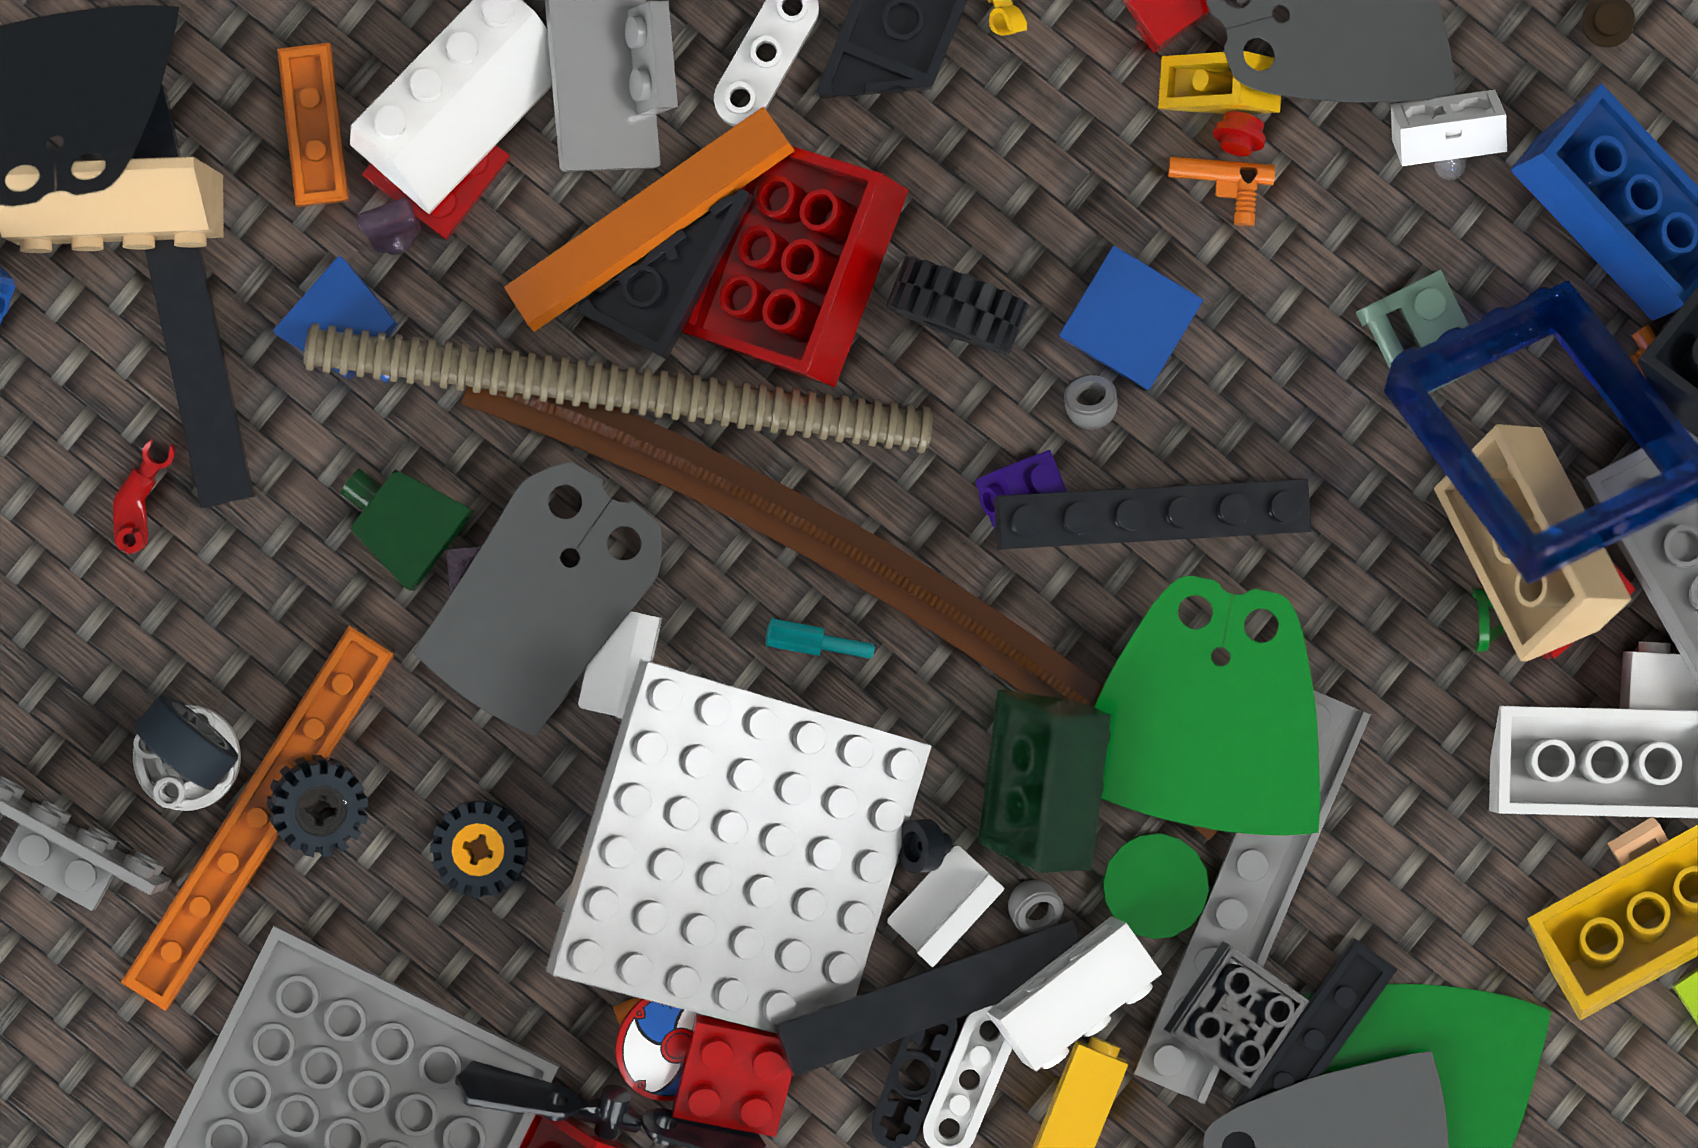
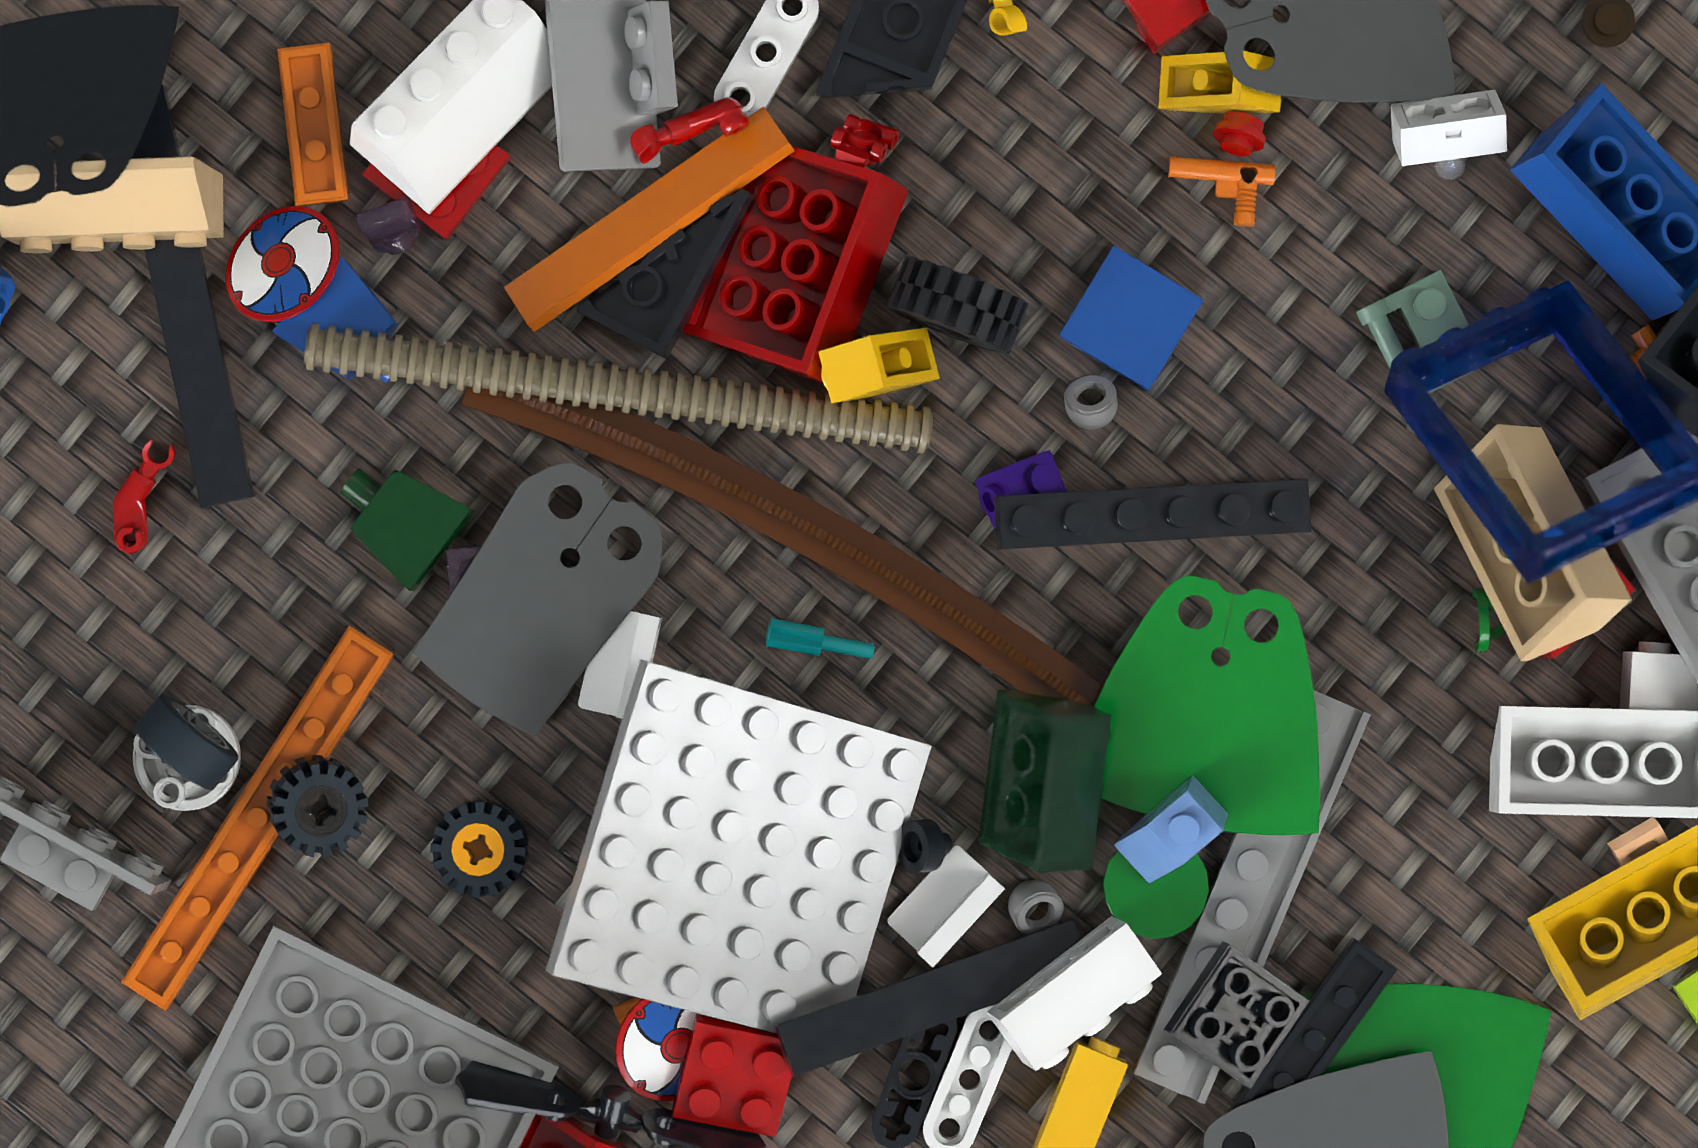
none -> shield [225,206,340,322]
none -> red arm [630,97,749,164]
none -> yellow brick [818,328,940,403]
none -> red piece [831,114,899,168]
none -> medium blue slope [1113,775,1228,883]

